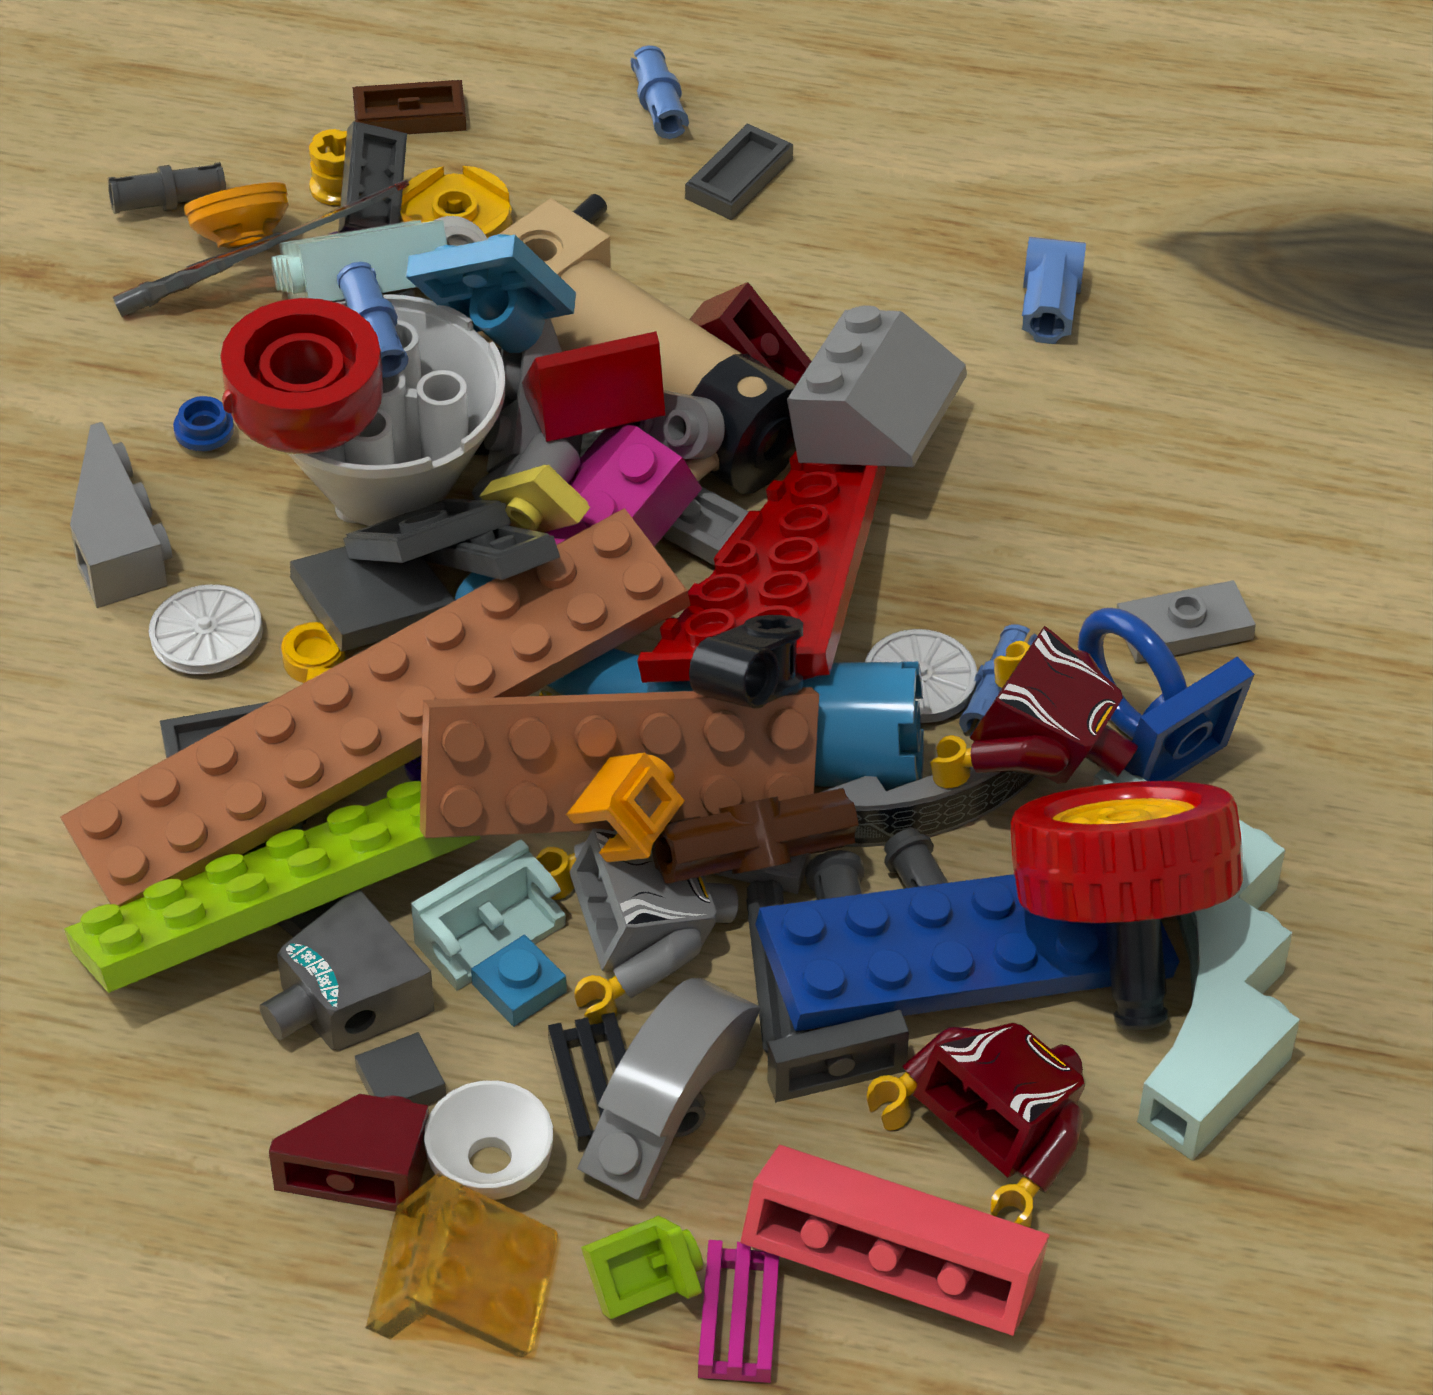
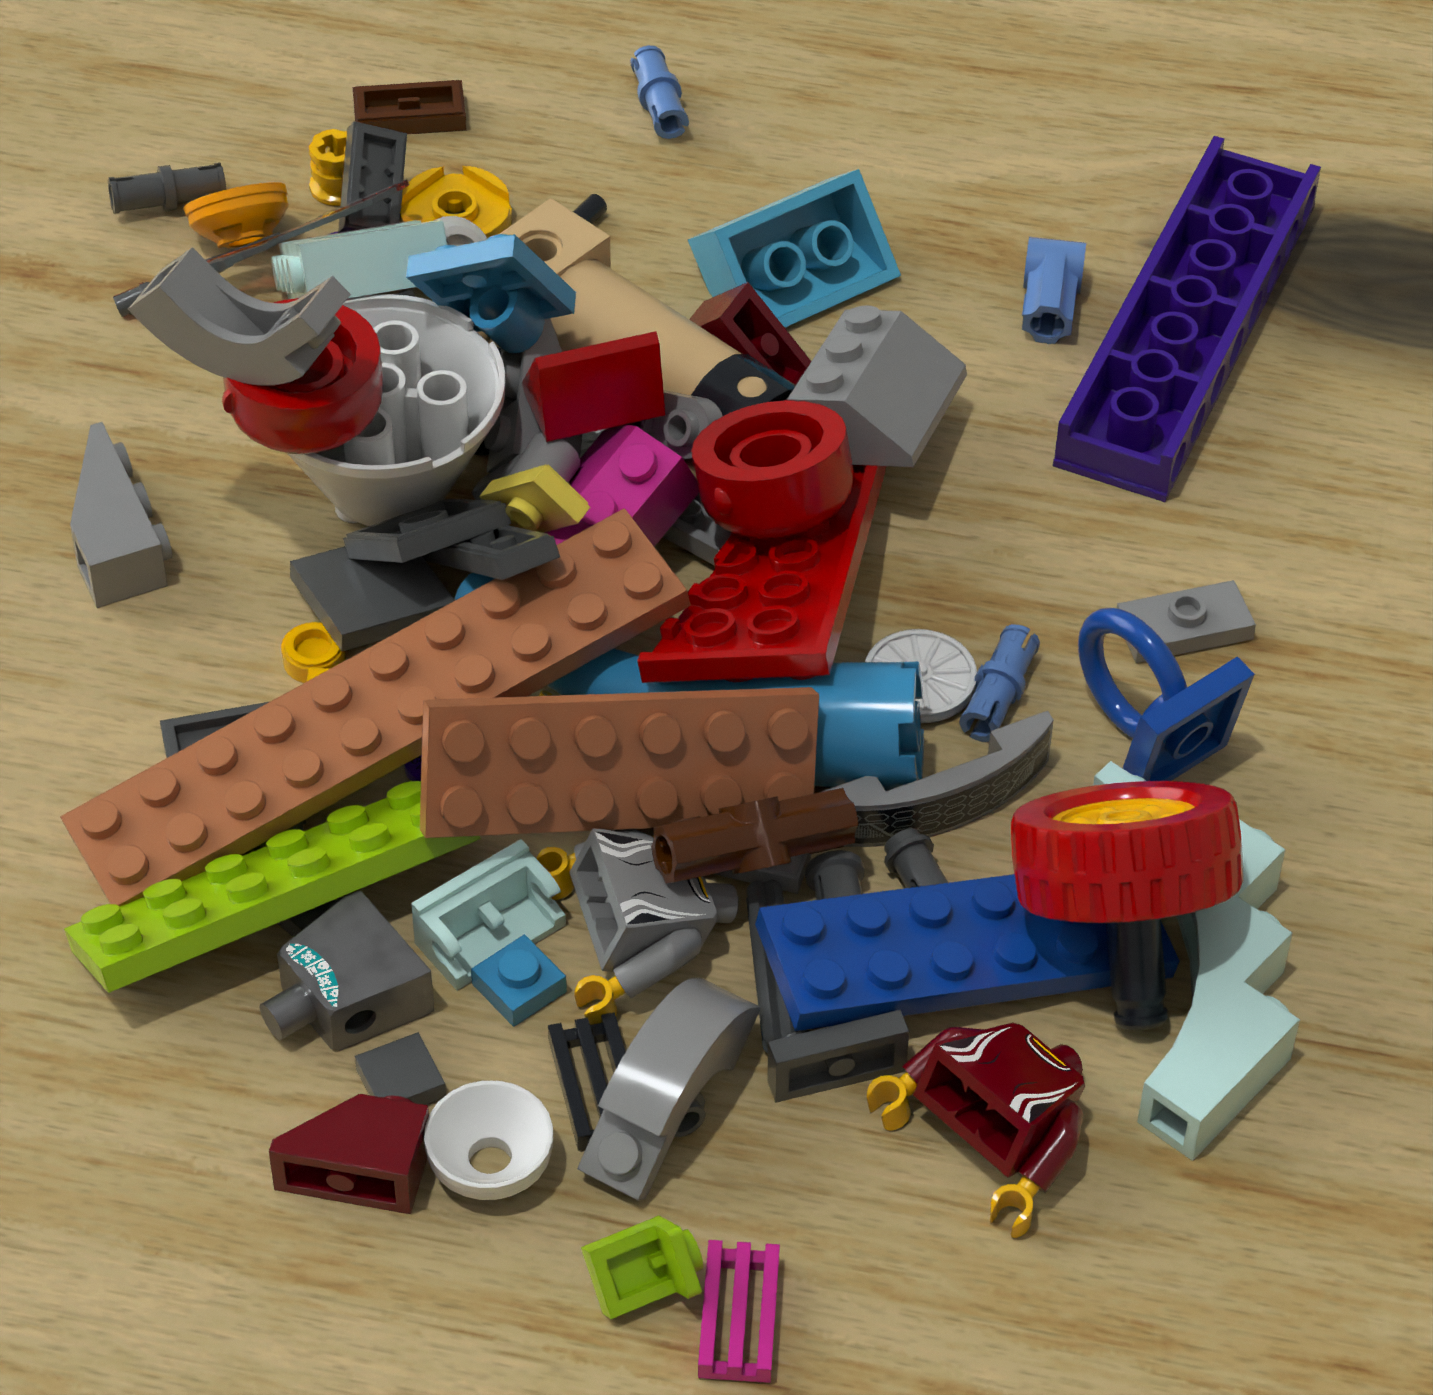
white wheel [149,584,263,674] -> none
blue plate [173,396,234,451] -> none
medium blue pin [337,262,409,378] -> none
clear yellow bracket [365,1173,558,1358] -> none
light orange window [566,752,685,862] -> none
dark grey tile [685,123,793,220] -> none
black piece [689,615,804,709] -> none
coral brick [740,1144,1050,1336] -> none
dark red torso [930,626,1138,788] -> none
none -> light grey arch [128,247,351,385]
none -> medium azure slope [687,169,901,327]
none -> red piece [691,400,854,539]
none -> dark purple tile [1053,136,1321,502]

